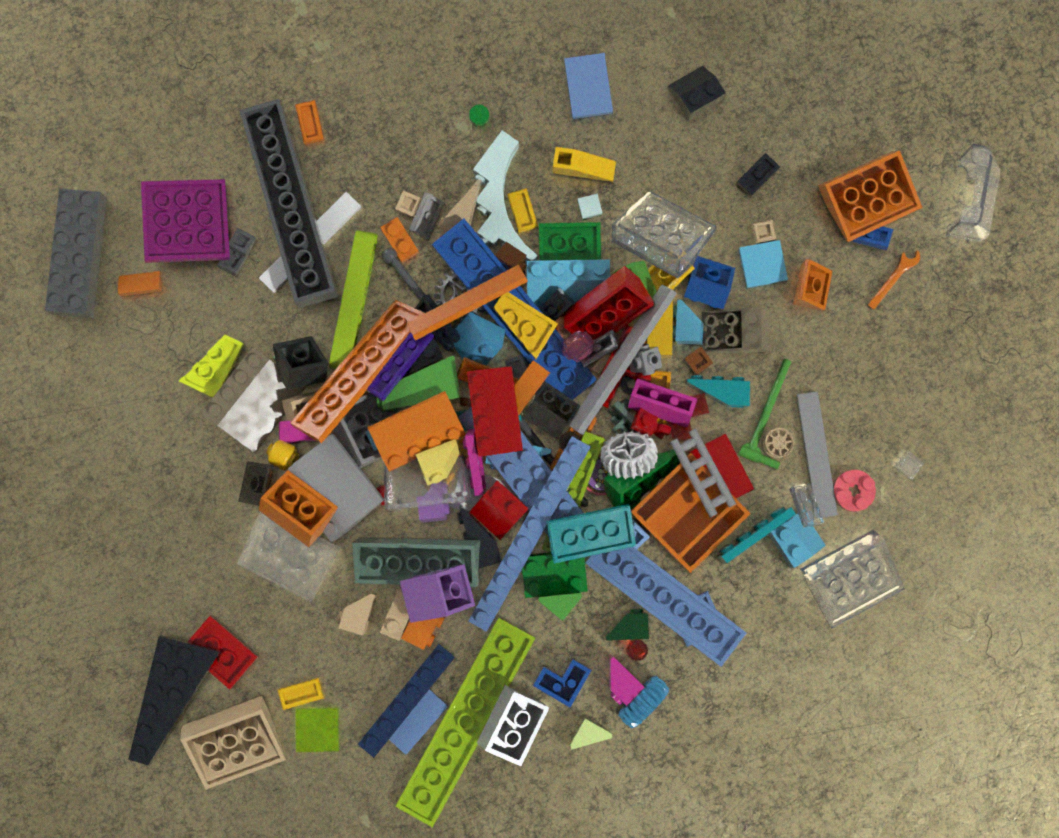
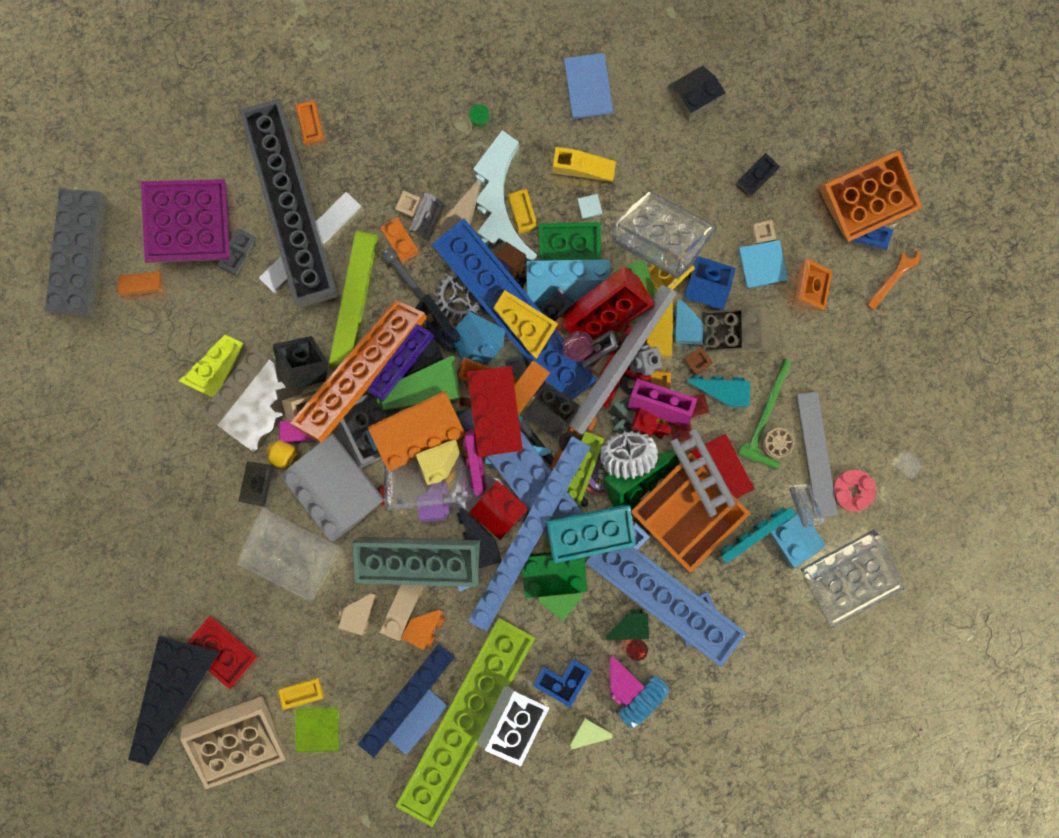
orange slope [259,470,338,547] -> none
medium lavender slope [400,564,475,623] -> none
orange tile [406,265,528,340] -> none
clear windscreen [946,143,1001,241] -> none

